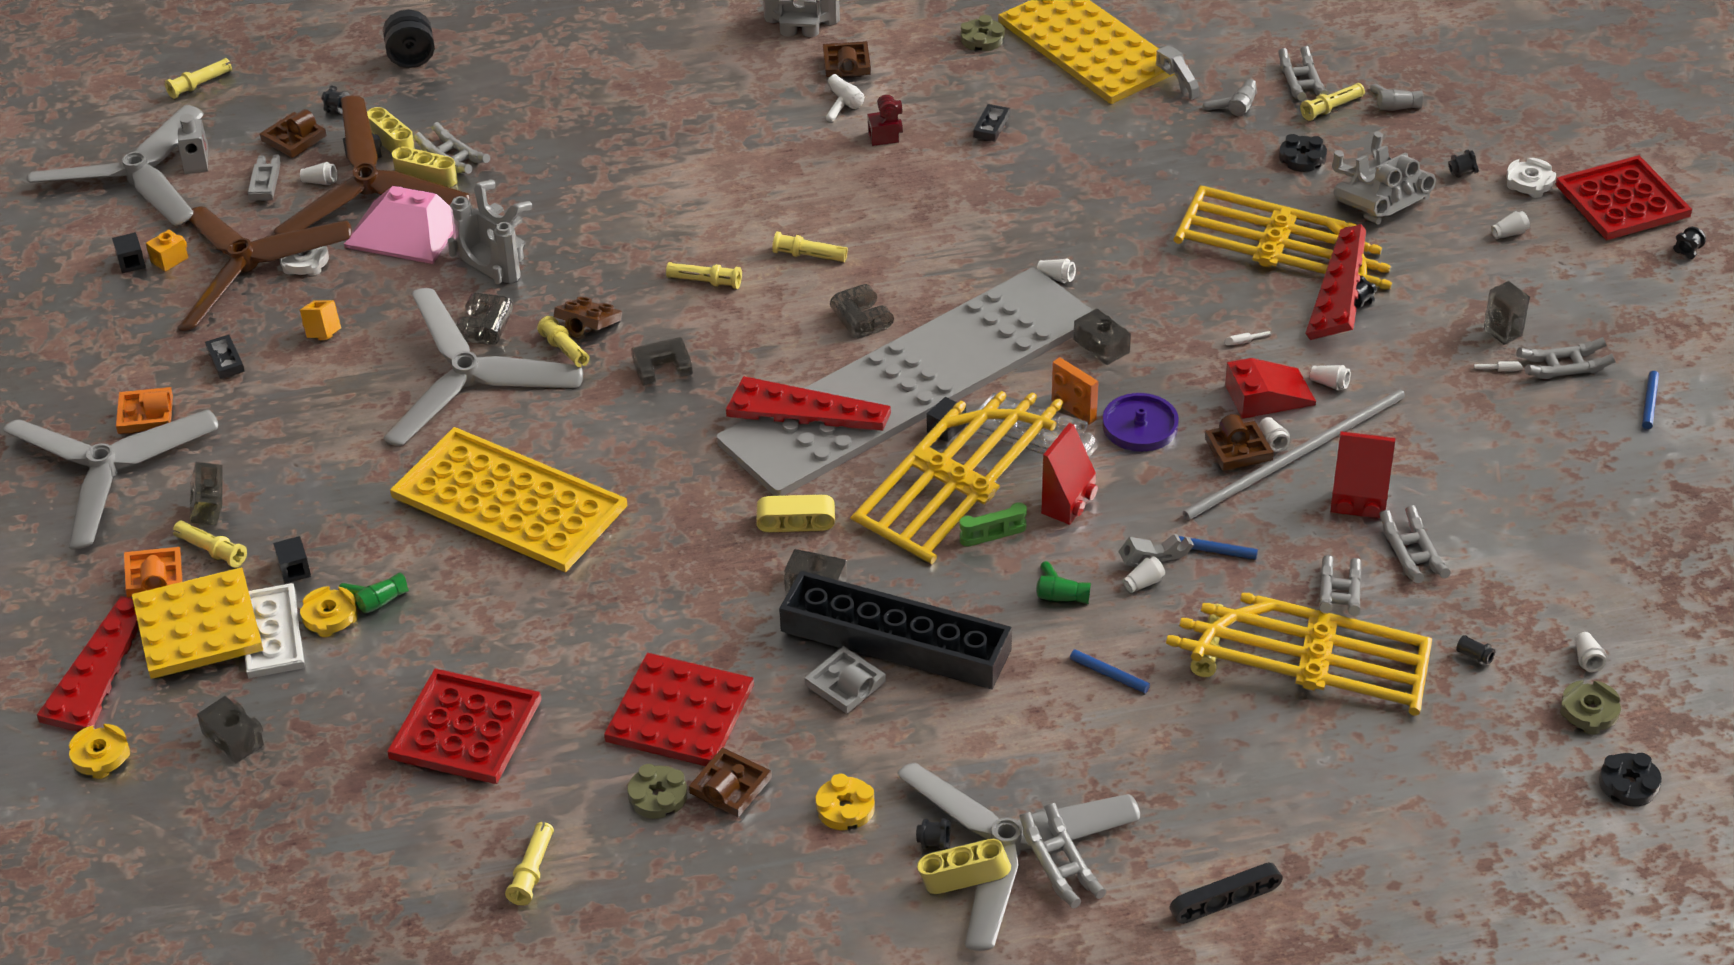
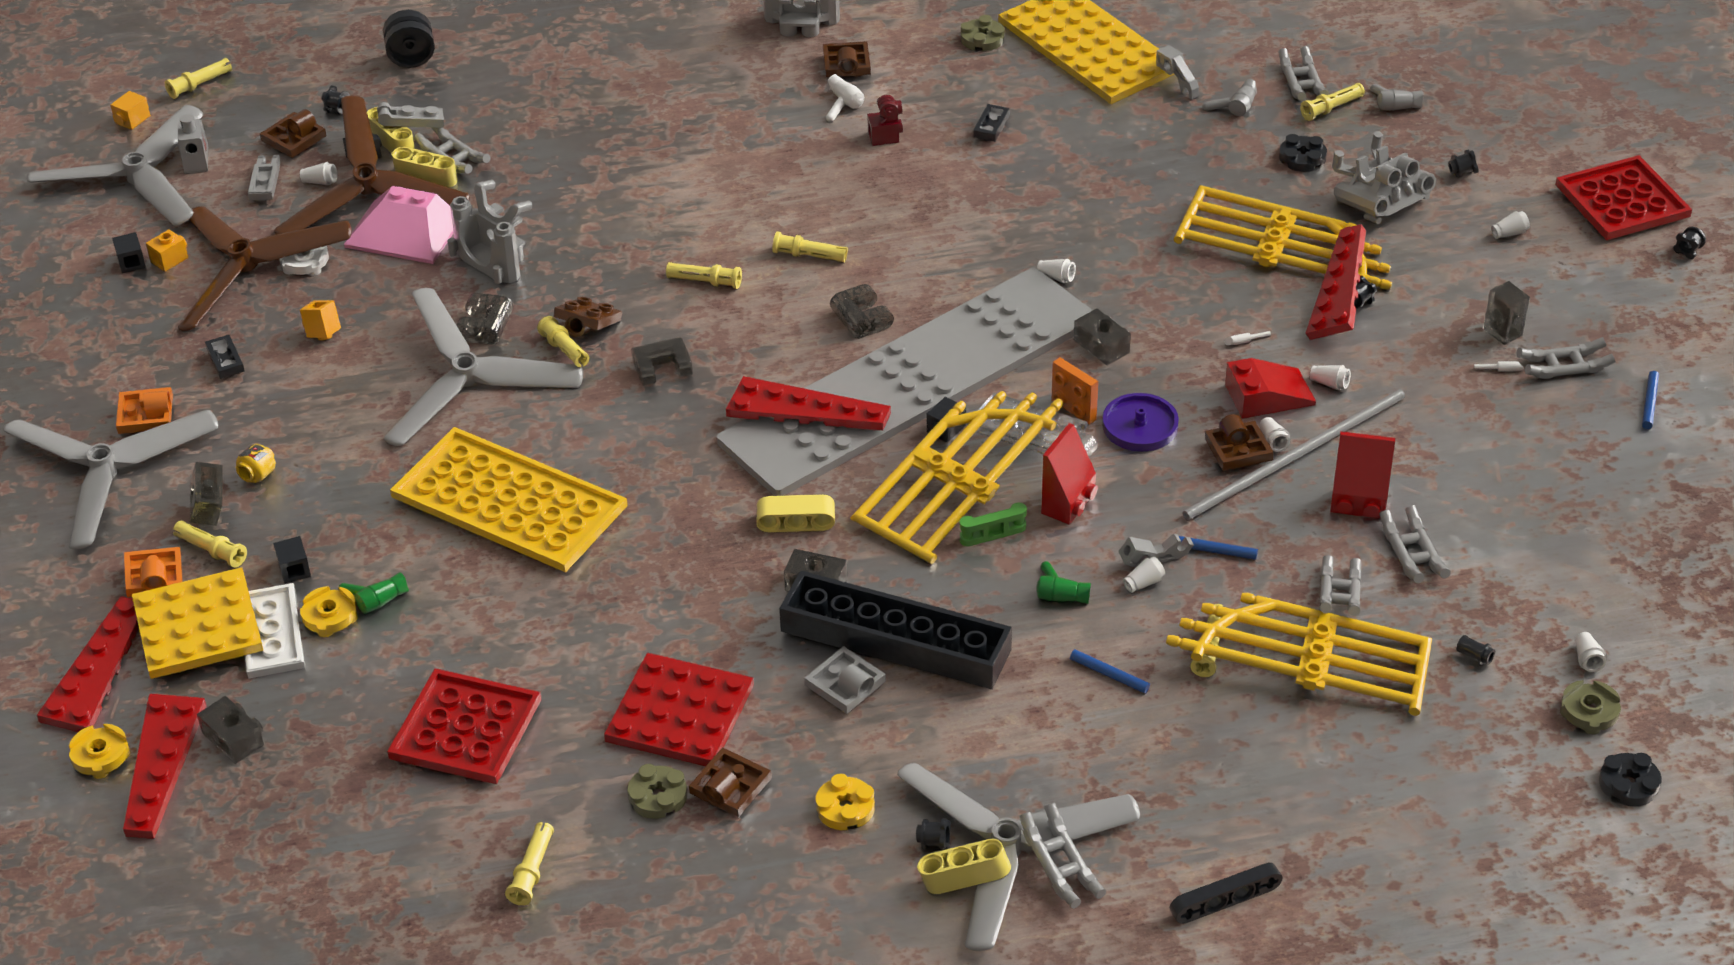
white plate [1506,158,1556,198] -> none
none -> light orange brick [110,91,151,130]
none -> red wing [123,694,207,839]
none -> yellow head [236,444,276,483]
none -> light grey plate [377,102,444,128]

